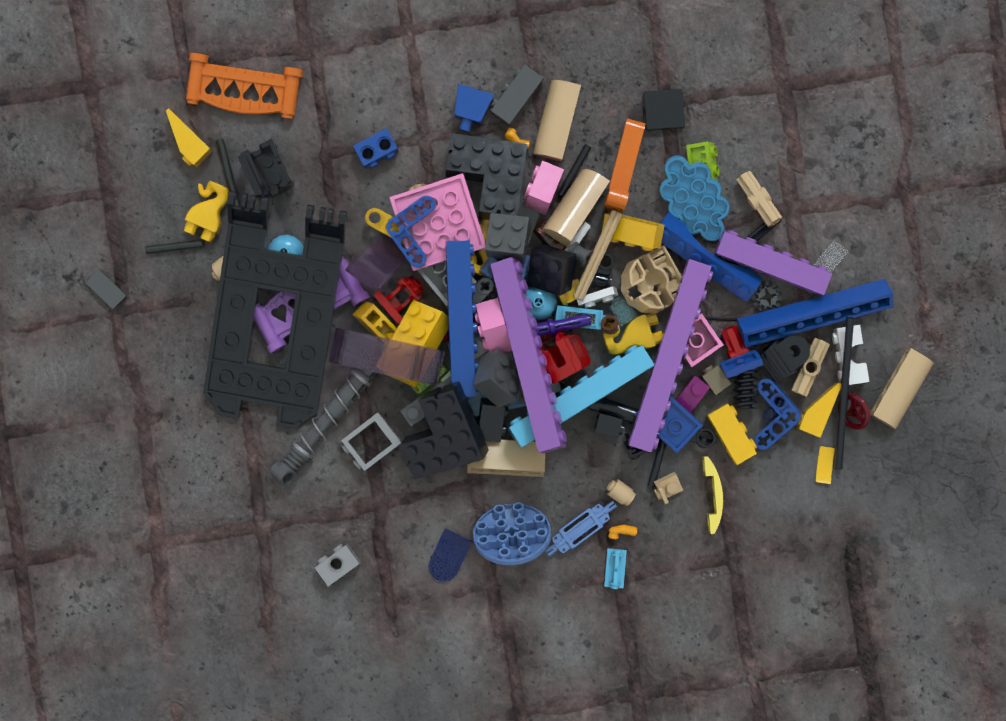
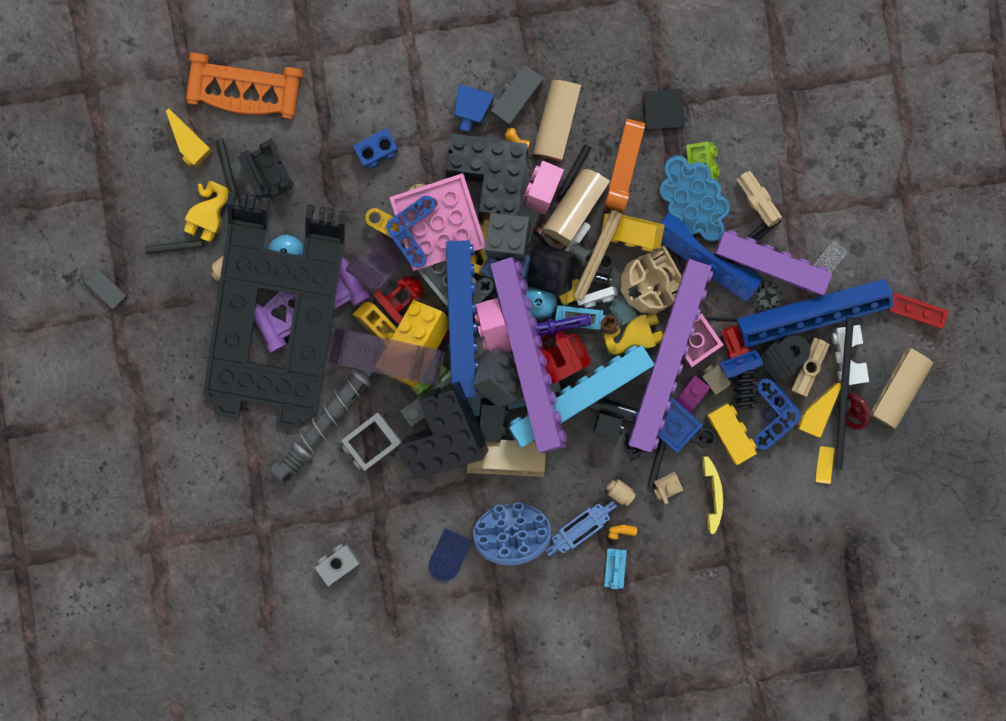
none -> red plate [887,292,949,329]

